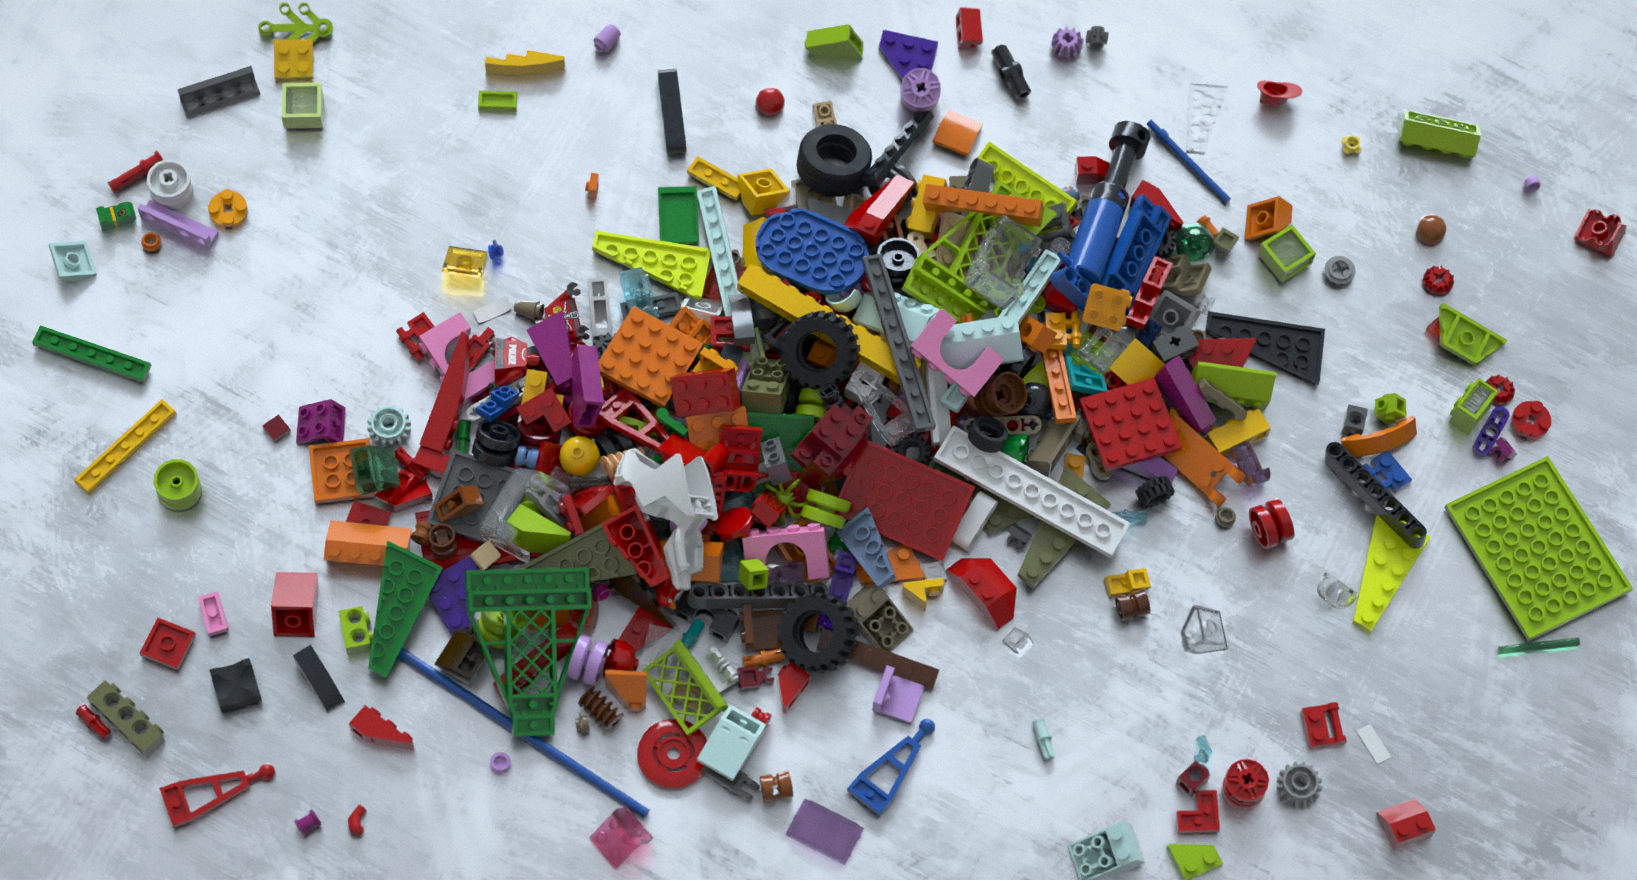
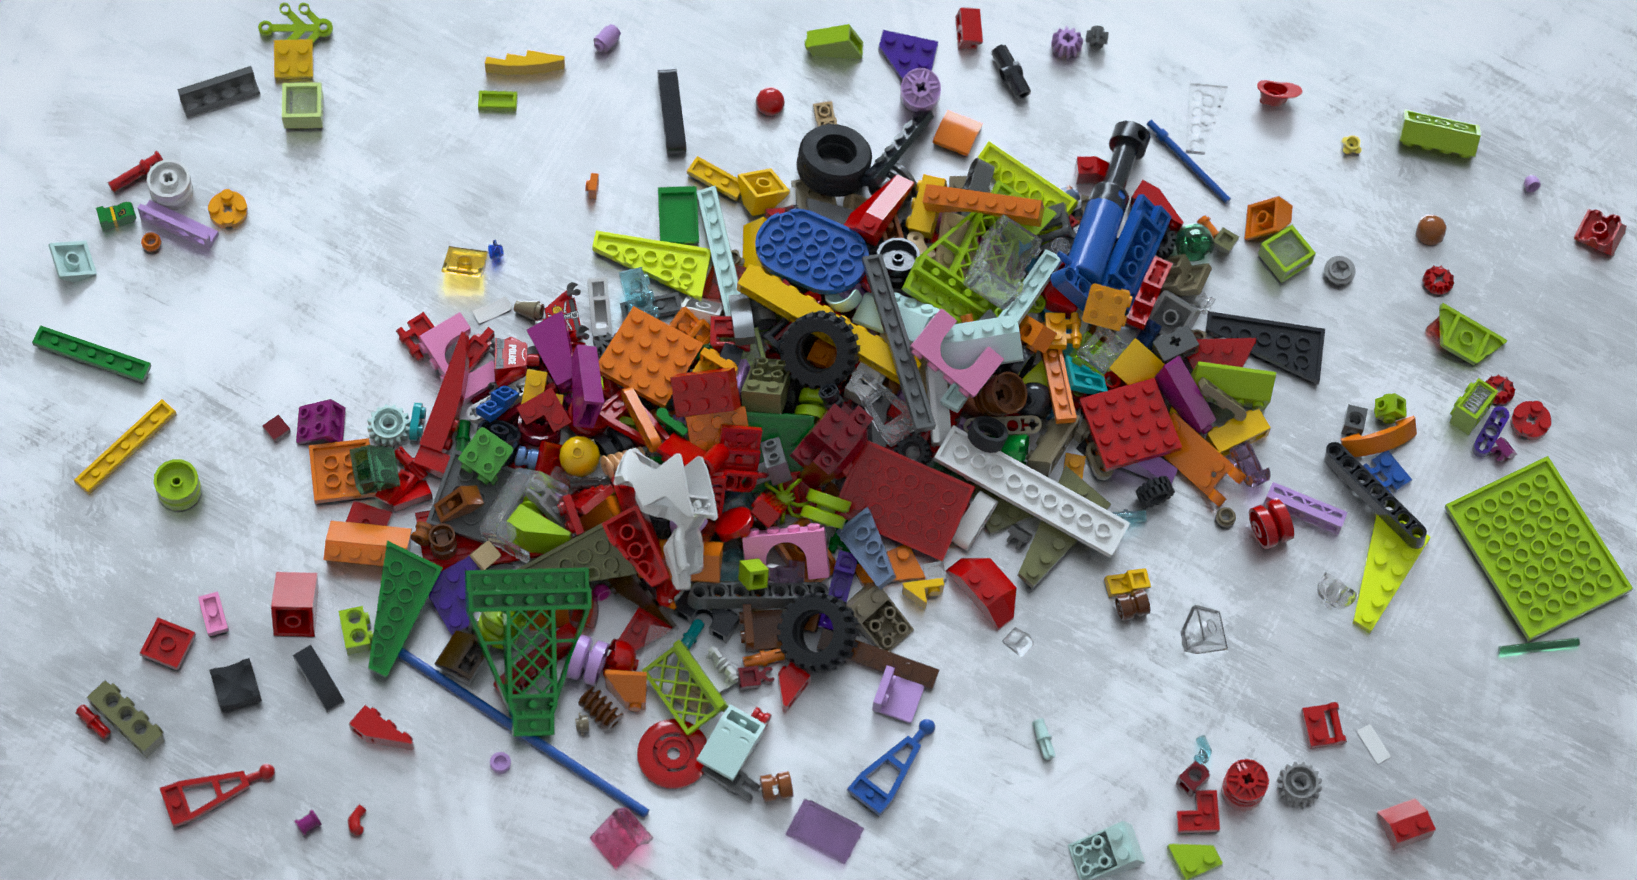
none -> teal plate [409,402,426,441]
none -> bright green bracket [458,427,513,485]
none -> orange beam [621,387,662,453]
none -> lavender fence [1264,482,1348,535]

